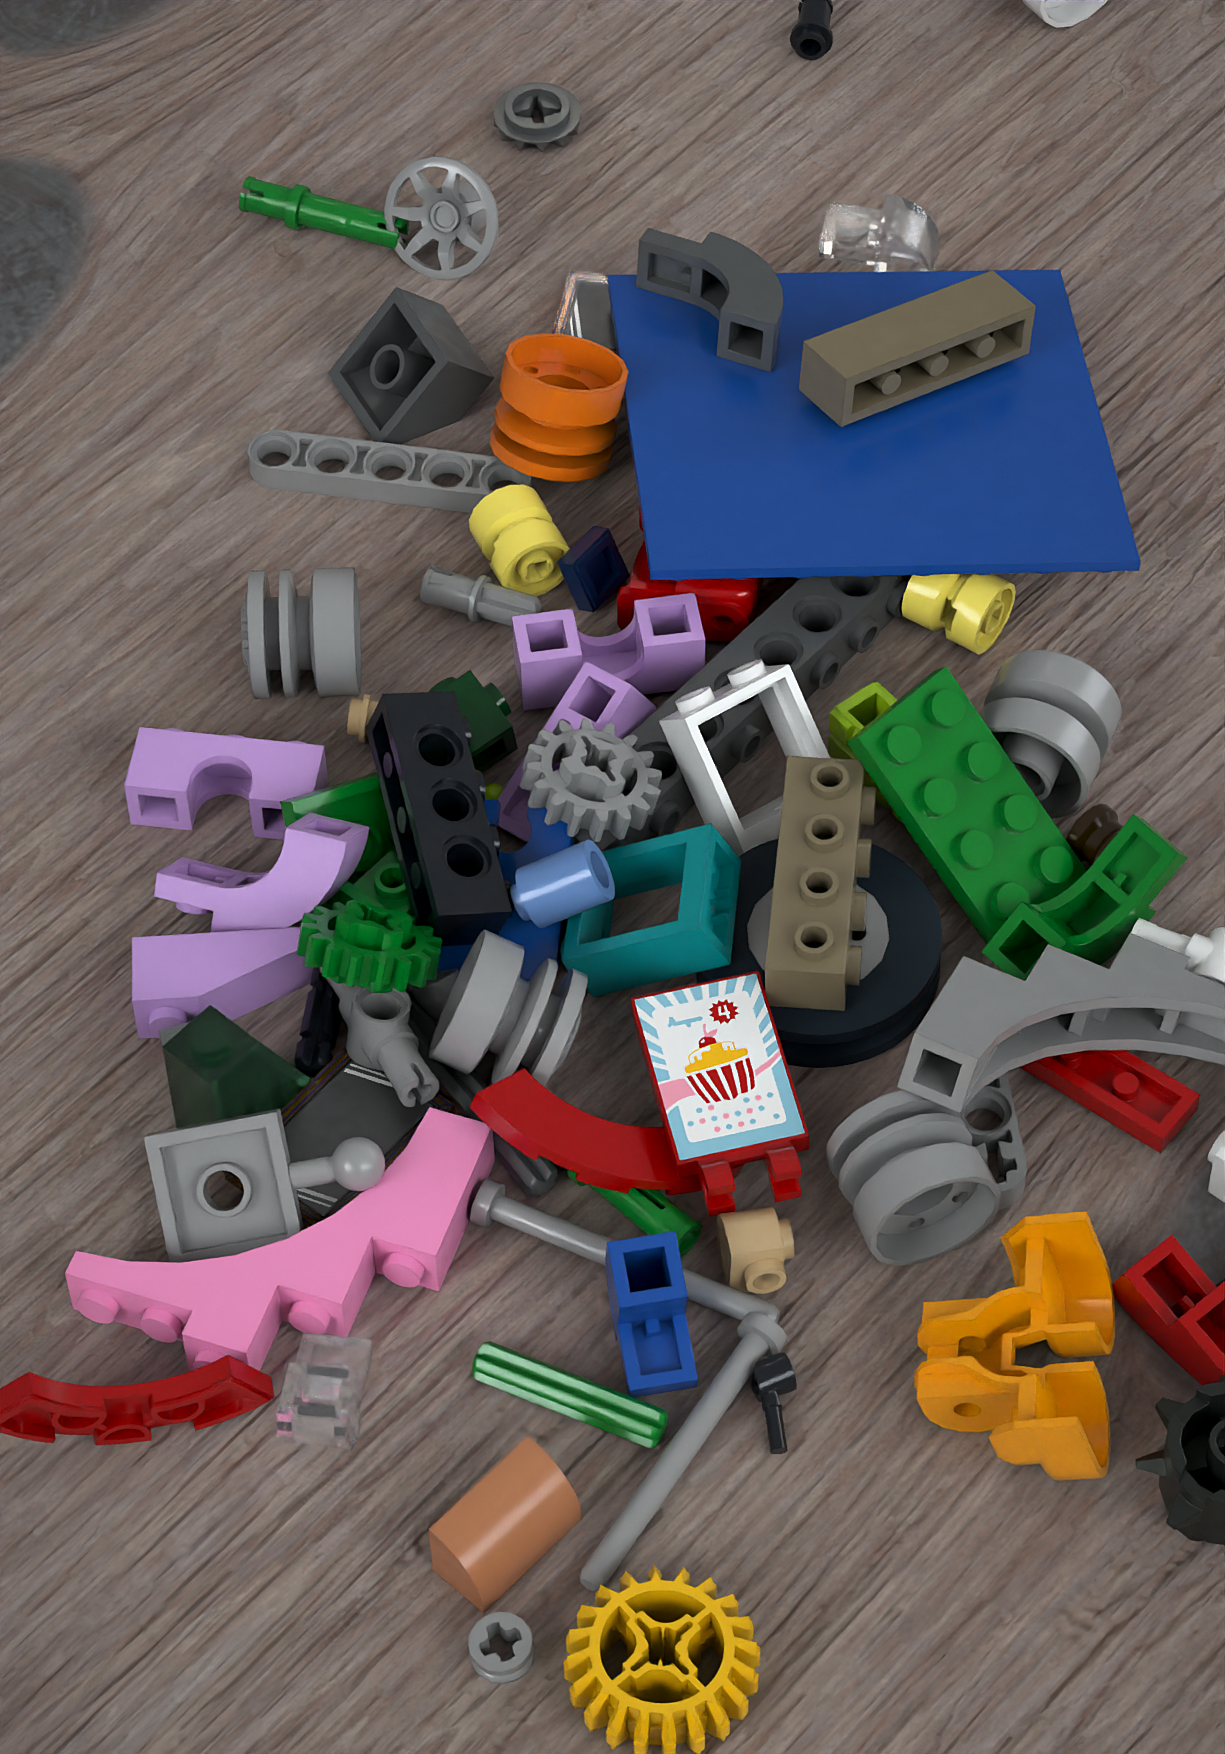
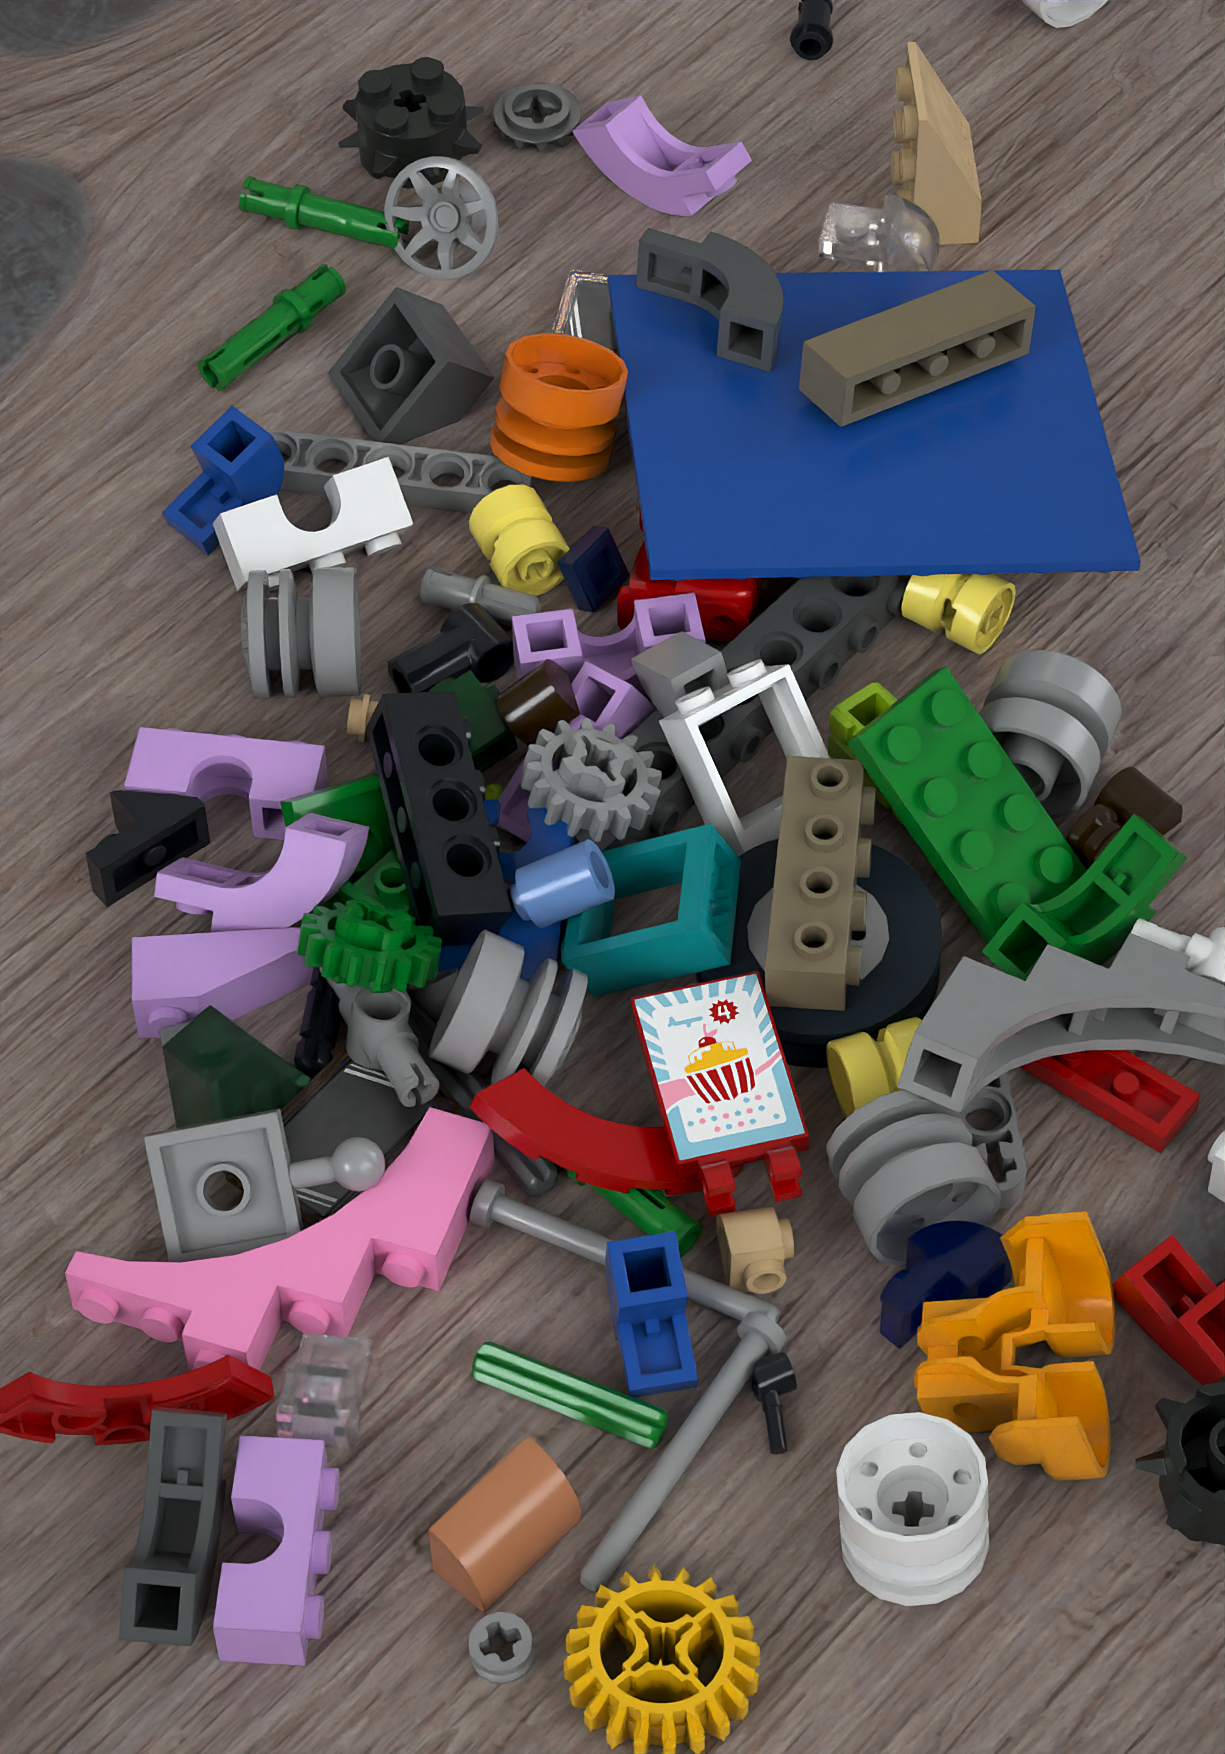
none -> black slope [86,790,210,907]
none -> dark grey arch [119,1407,227,1646]
none -> blue brick [162,406,284,555]
none -> green pin [198,264,346,391]
none -> white arch [213,457,413,591]
none -> lavender arch [213,1435,340,1666]
none -> pearl dark grey brick [338,57,485,189]
none -> black piece [387,603,514,693]
none -> dark brown brick [496,659,580,746]
none -> lavender arch [572,95,752,216]
none -> light grey brick [631,631,737,727]
none -> light yellow wheel [826,1017,922,1118]
none -> white wheel [836,1412,989,1606]
none -> clear blue brick [880,1220,1012,1349]
none -> tan slope [891,42,982,246]
none -> dark brown brick [1094,767,1183,835]

